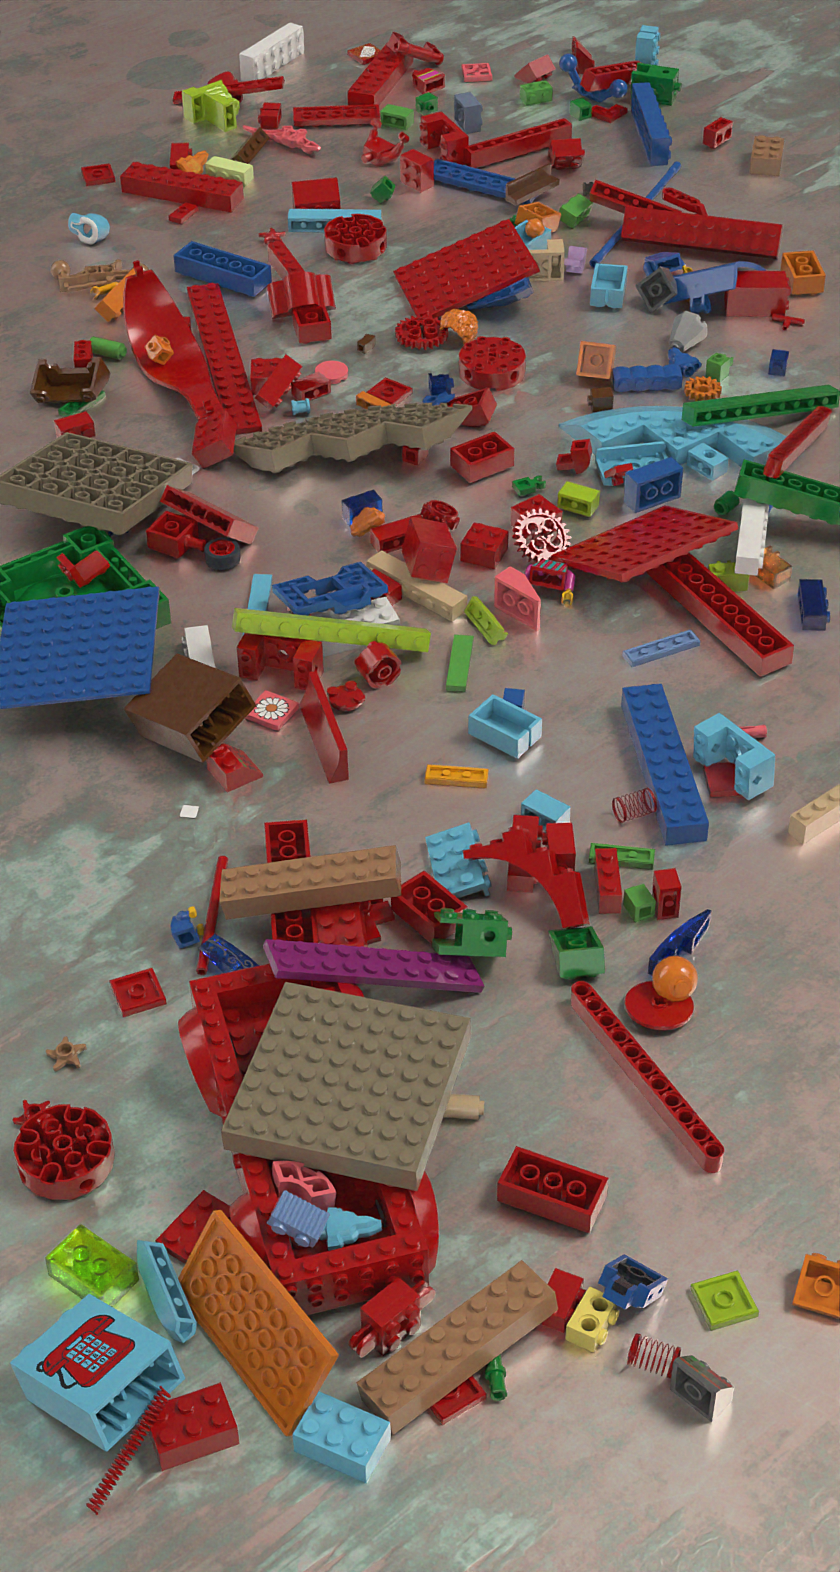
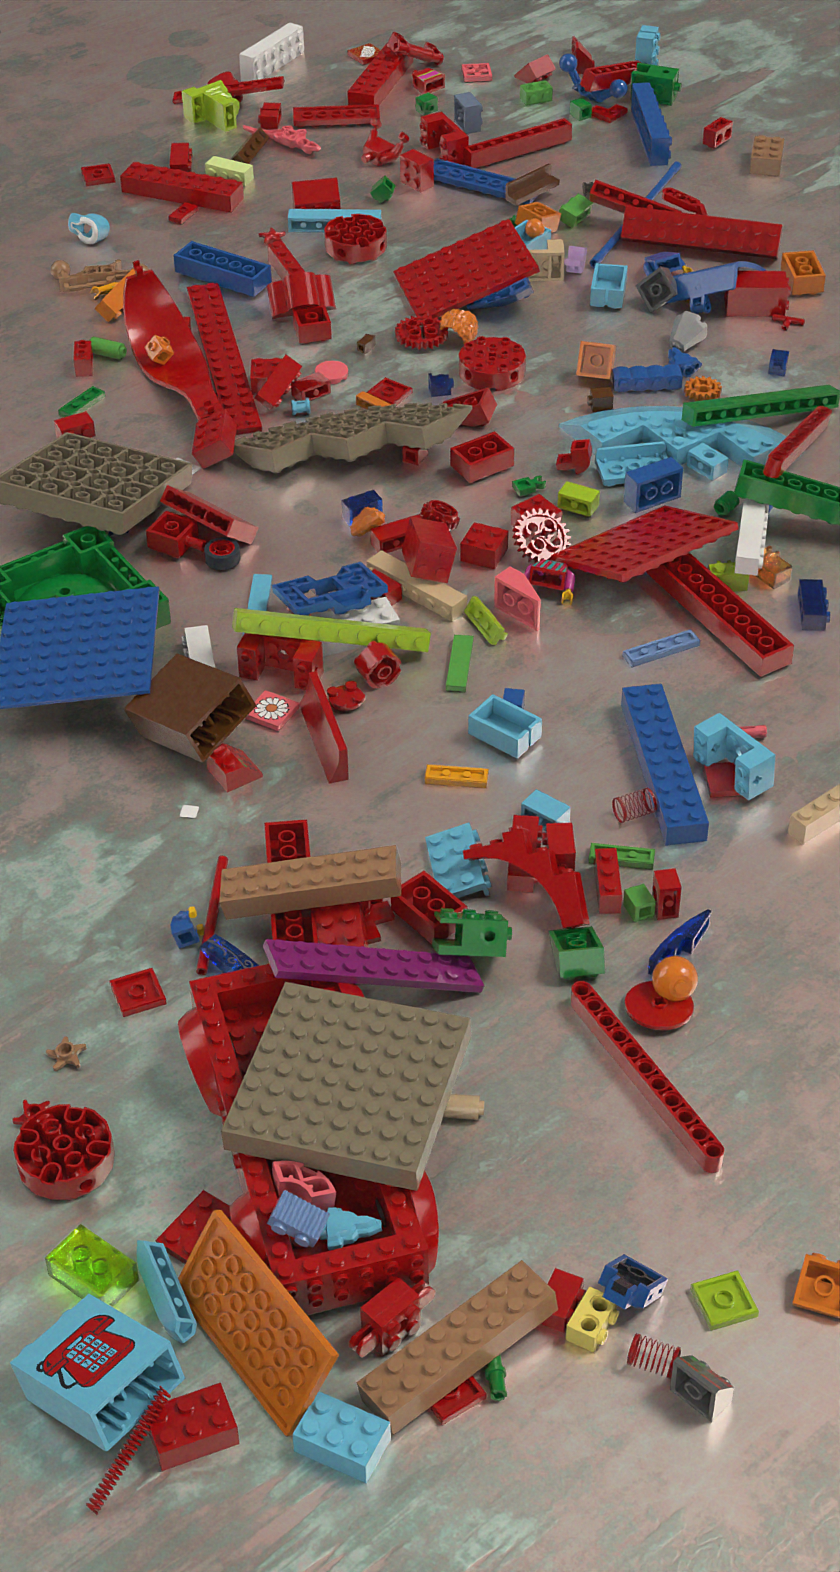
reddish brown windscreen [30,357,111,404] -> none
red bracket [57,551,110,588] -> none
orange rock [176,150,209,174] -> none
bright green brick [380,104,414,130] -> none
blue plate [423,391,455,406] -> none
red brick [497,1146,609,1234] -> none
red bracket [548,138,585,170] -> none
red plate [604,463,633,486] -> none
bright green brick [705,353,733,382] -> none

